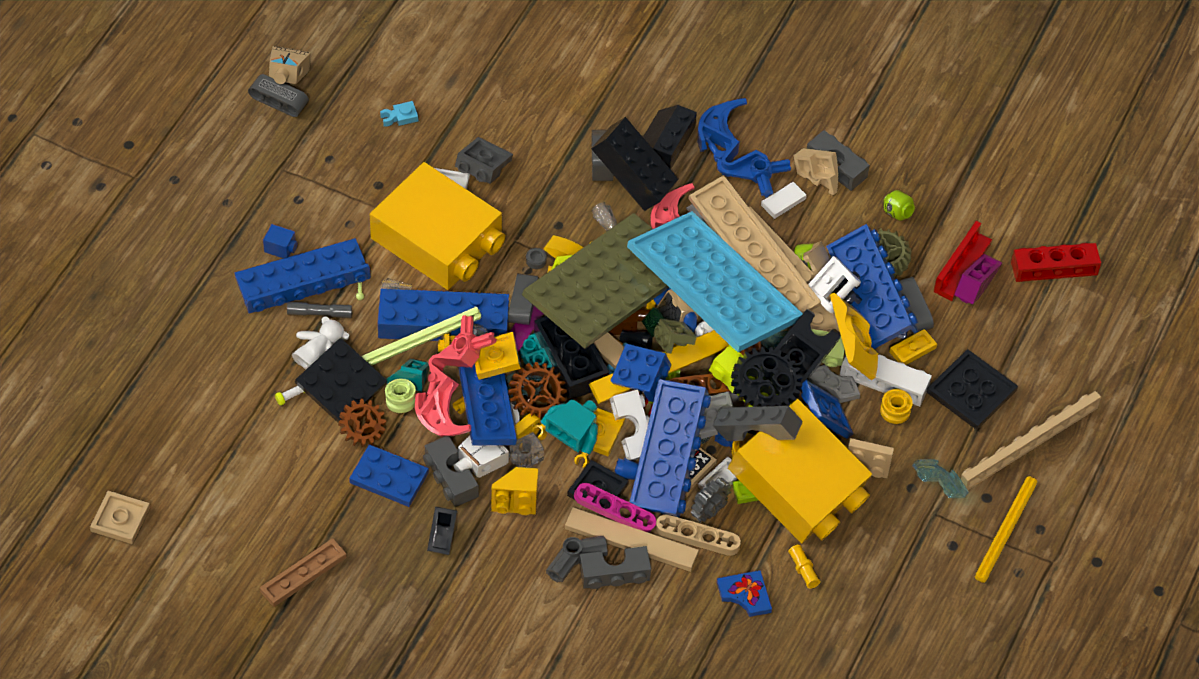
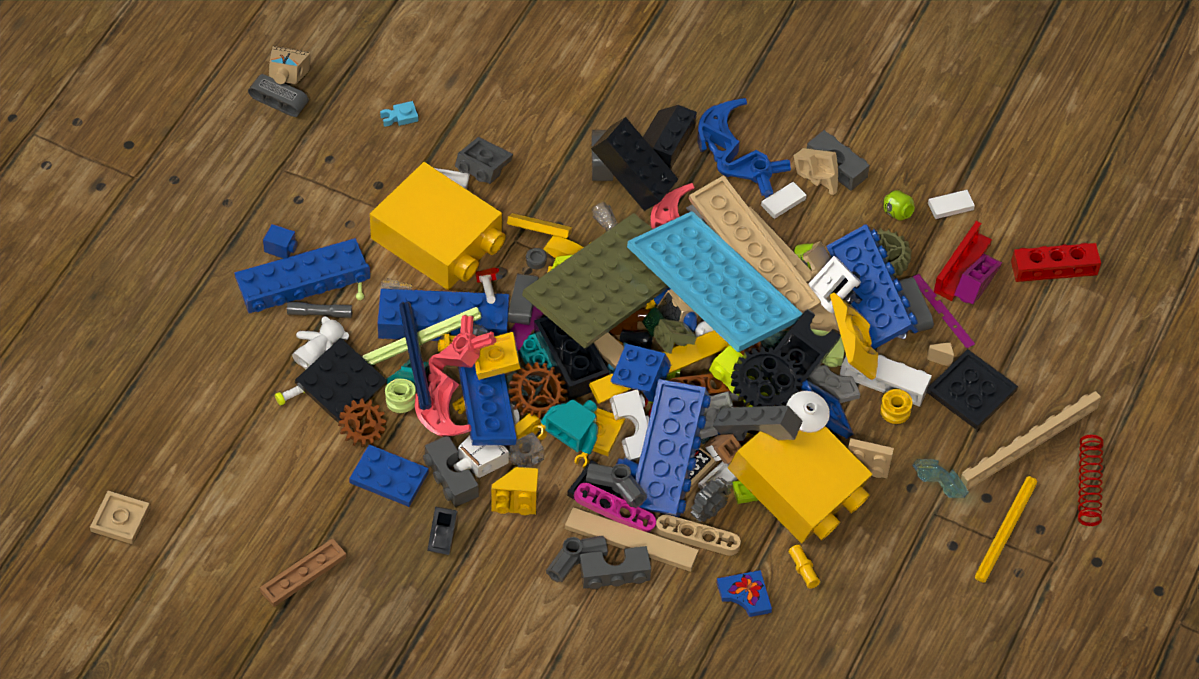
yellow plate [889,329,937,365] -> none
none -> dark blue axle [399,302,432,410]
none -> piece [475,267,507,304]
none -> yellow tile [507,213,572,238]
none -> dark grey piece [586,463,647,508]
none -> medium nougat leg [705,434,742,464]
none -> white dish [786,391,830,433]
none -> magenta piece [913,273,975,348]
none -> tan slope [927,343,954,367]
none -> white tile [928,190,975,219]
none -> red piece [1078,434,1104,526]

